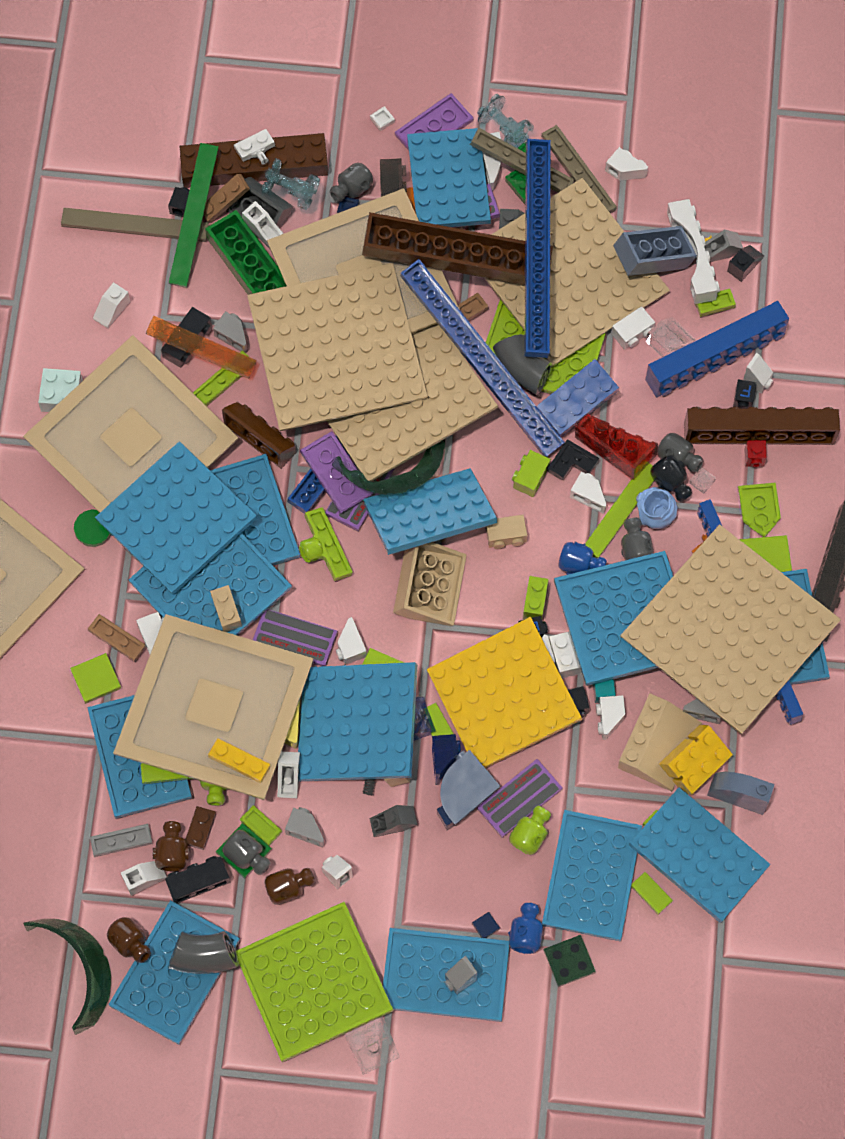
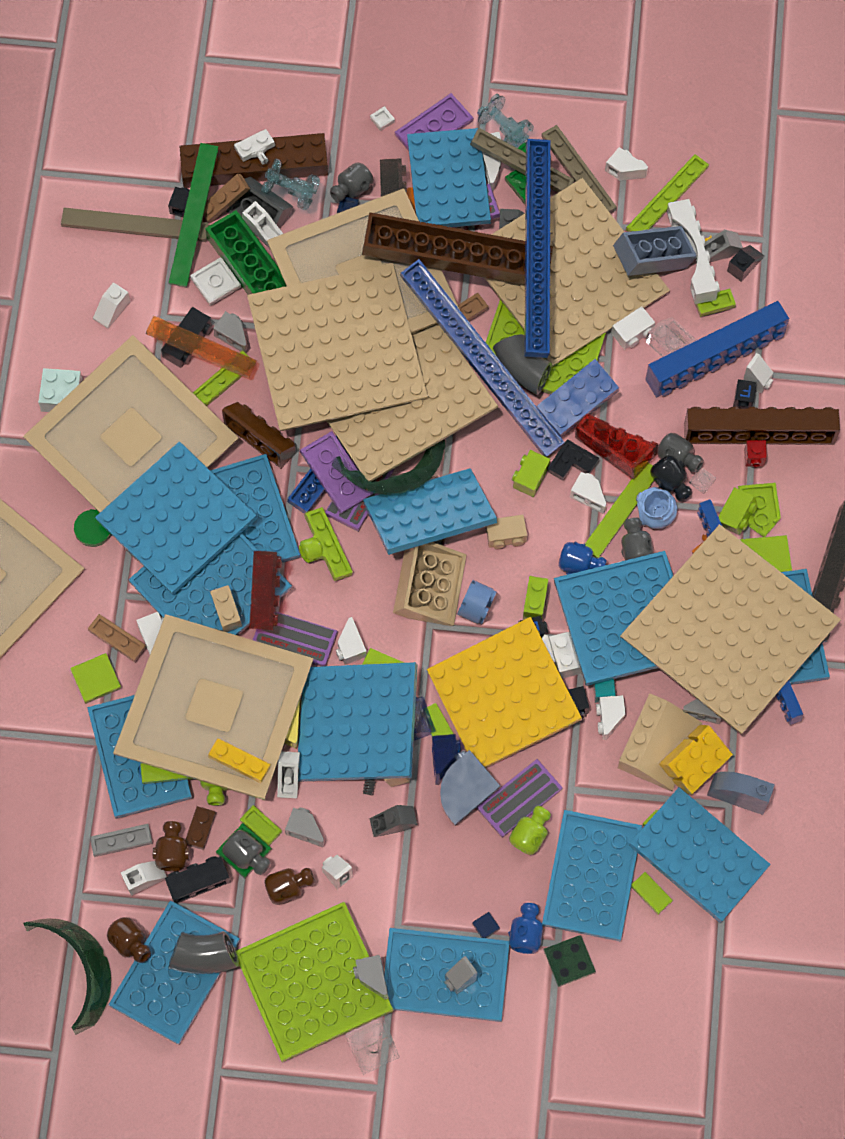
dark blue tile [437,806,453,830] -> none
none -> white plate [190,257,241,306]
none -> clear red wedge [249,551,282,630]
none -> light grey slope [353,955,389,999]
none -> medium blue brick [457,580,496,624]
none -> lime tile [626,154,709,232]
none -> lime brick [718,487,757,535]

